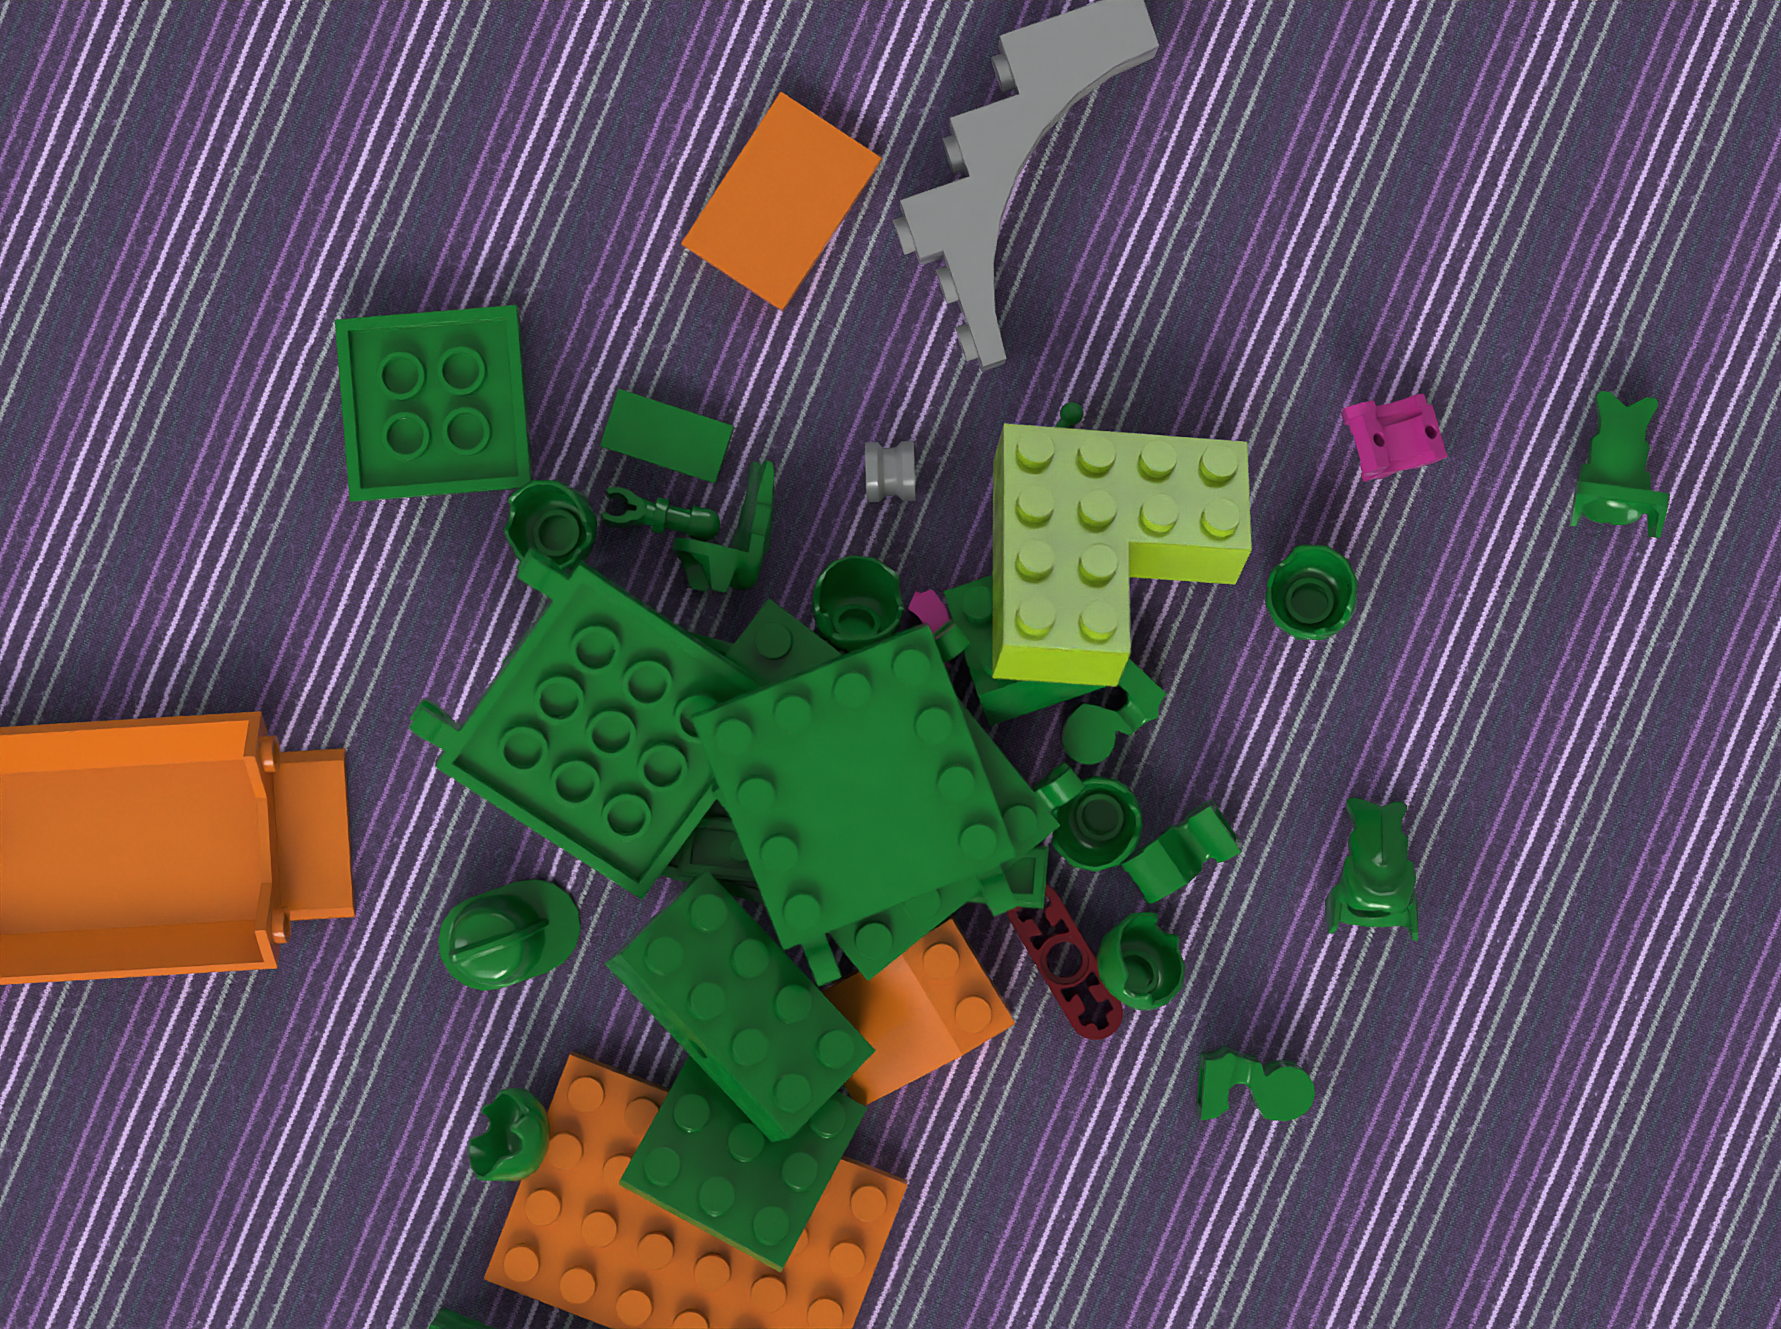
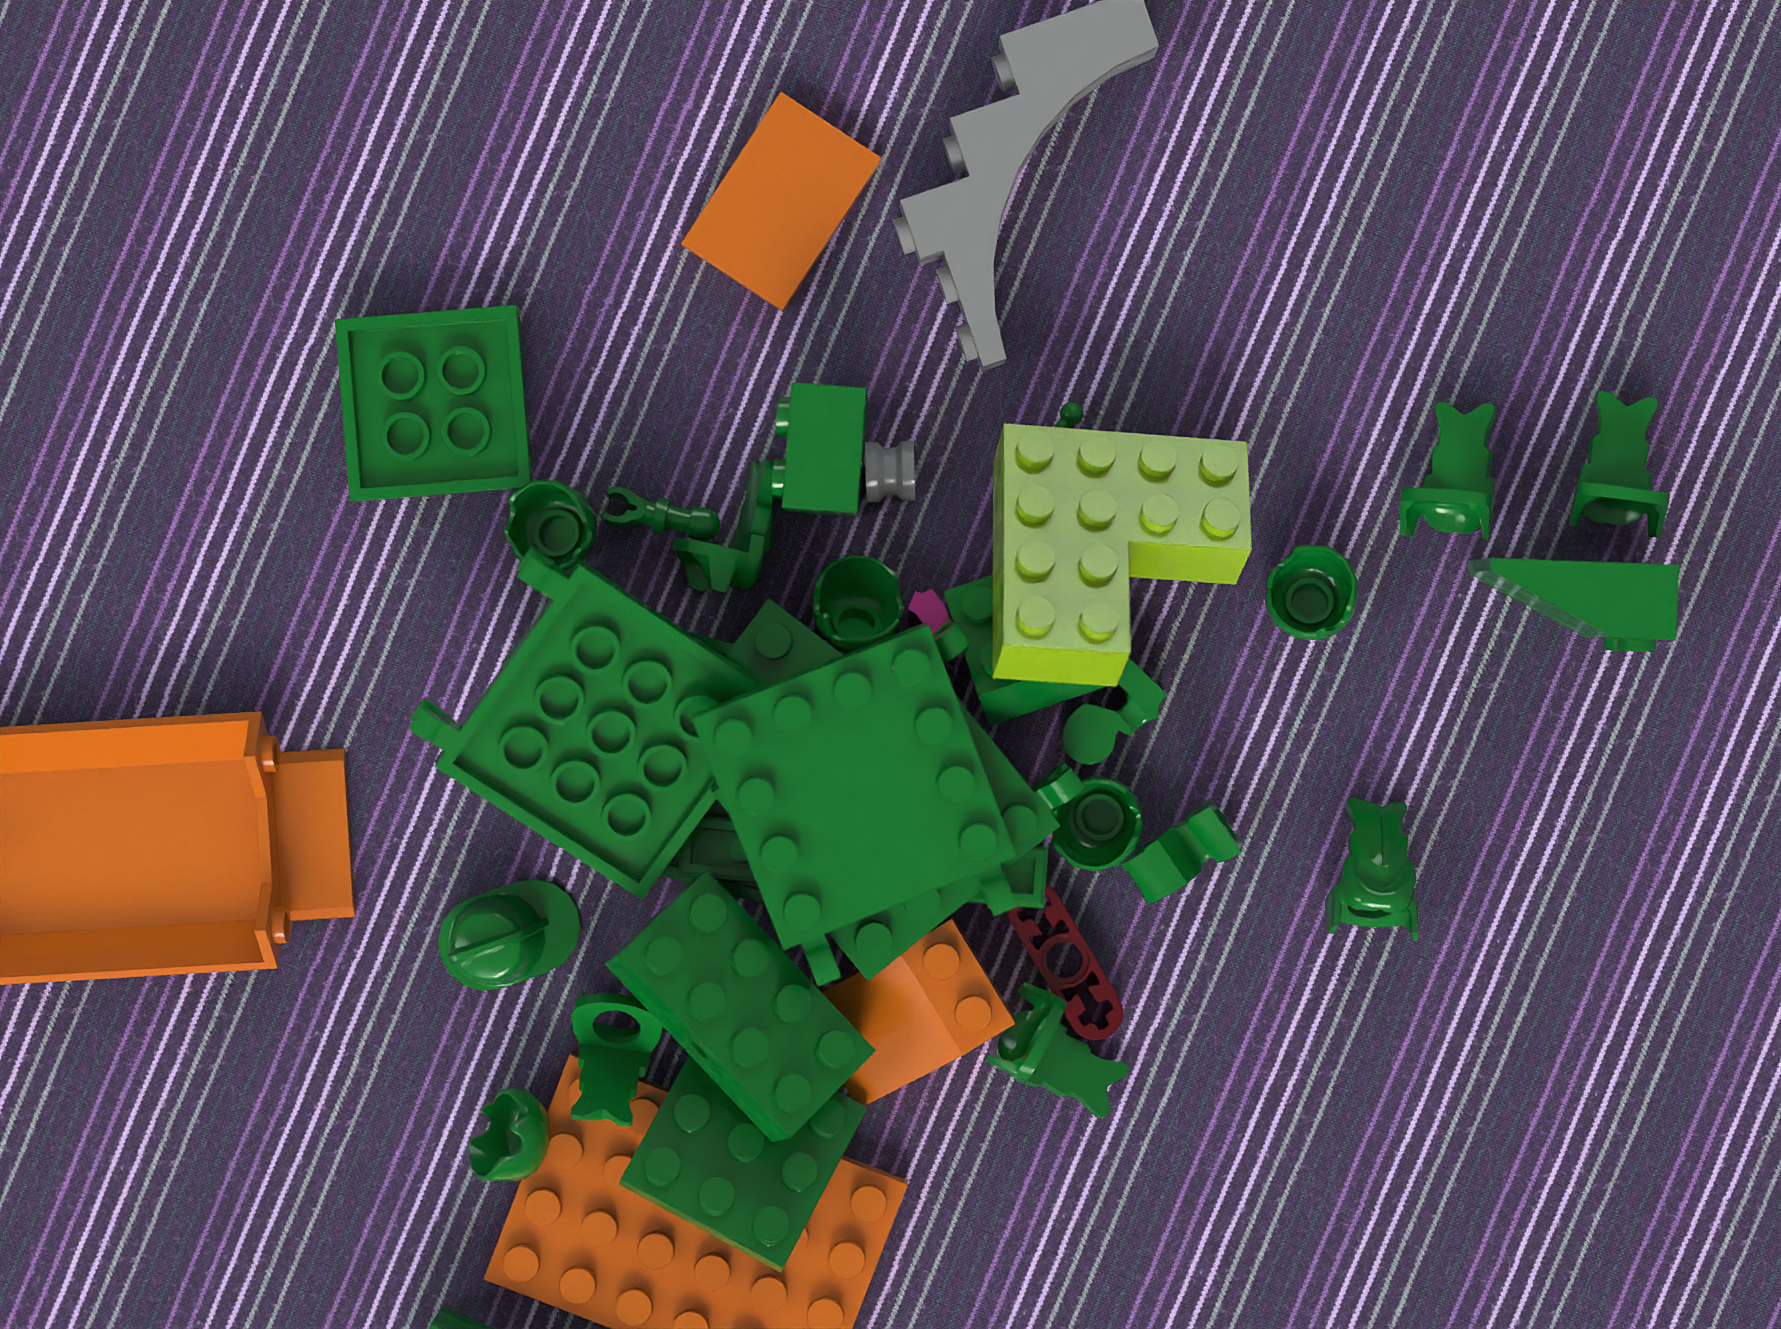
green tile [600,389,735,485] -> none
green hair [1096,912,1186,1011] -> none
green leg [1195,1045,1315,1121] -> none
dark pink piece [1341,393,1447,482] -> none
none -> green hair [570,990,663,1127]
none -> green brick [772,382,868,518]
none -> green hair [983,982,1129,1119]
none -> green hair [1399,402,1496,541]
none -> green slope [1467,558,1679,652]

